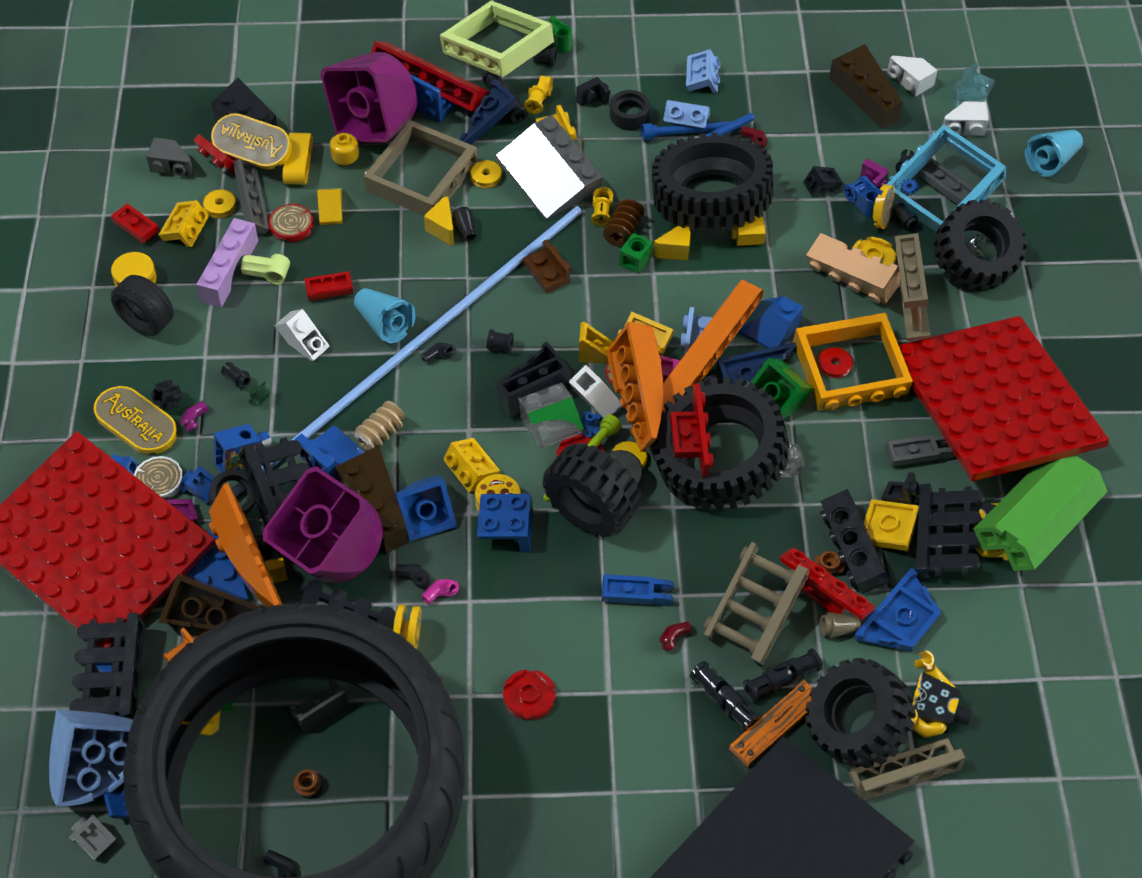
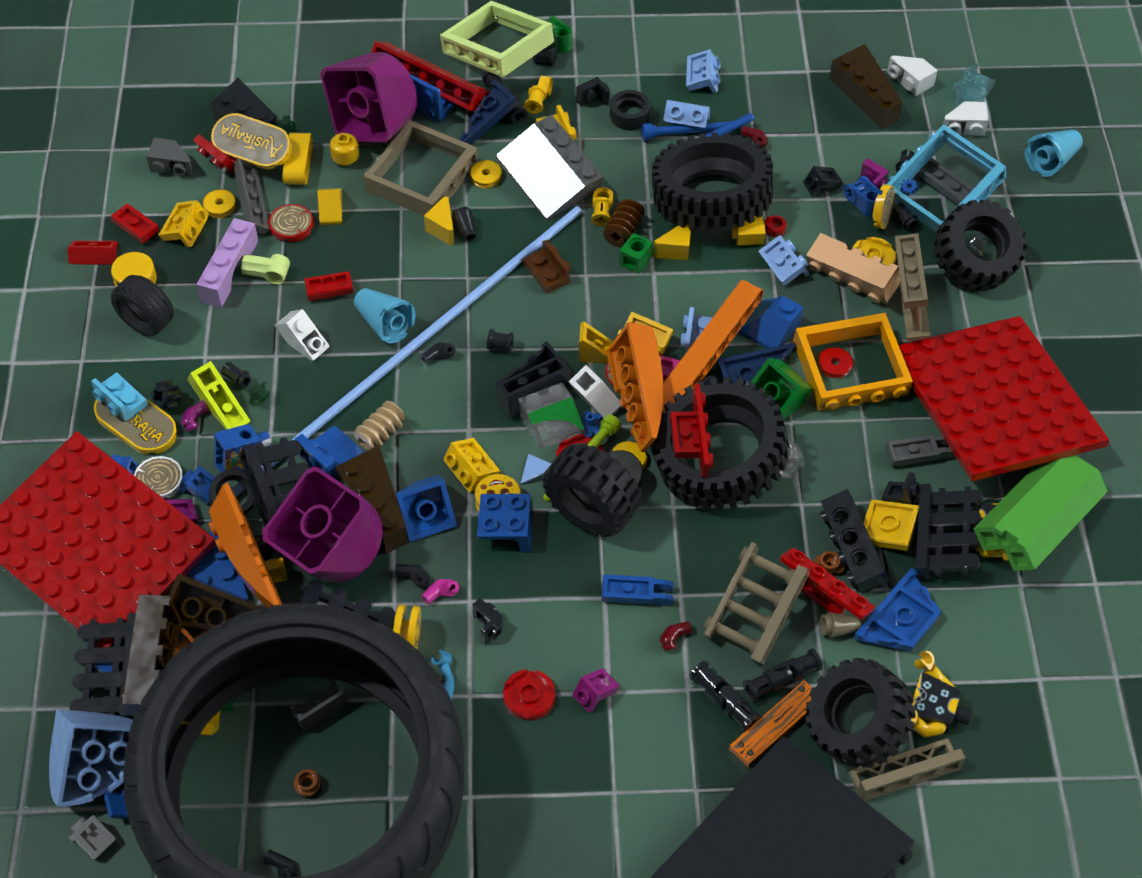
none -> red slope [67,241,118,265]
none -> medium azure bracket [91,372,148,422]
none -> dark brown wedge [121,594,182,716]
none -> neon yellow slope [187,361,251,430]
none -> clear green plate [275,115,296,136]
none -> dark azure piece [431,650,455,700]
none -> black bracket [472,598,503,645]
none -> light blue piece [520,454,551,485]
none -> magenta bracket [573,668,620,712]
none -> light blue bracket [758,235,810,286]
none -> red tile [764,215,787,237]

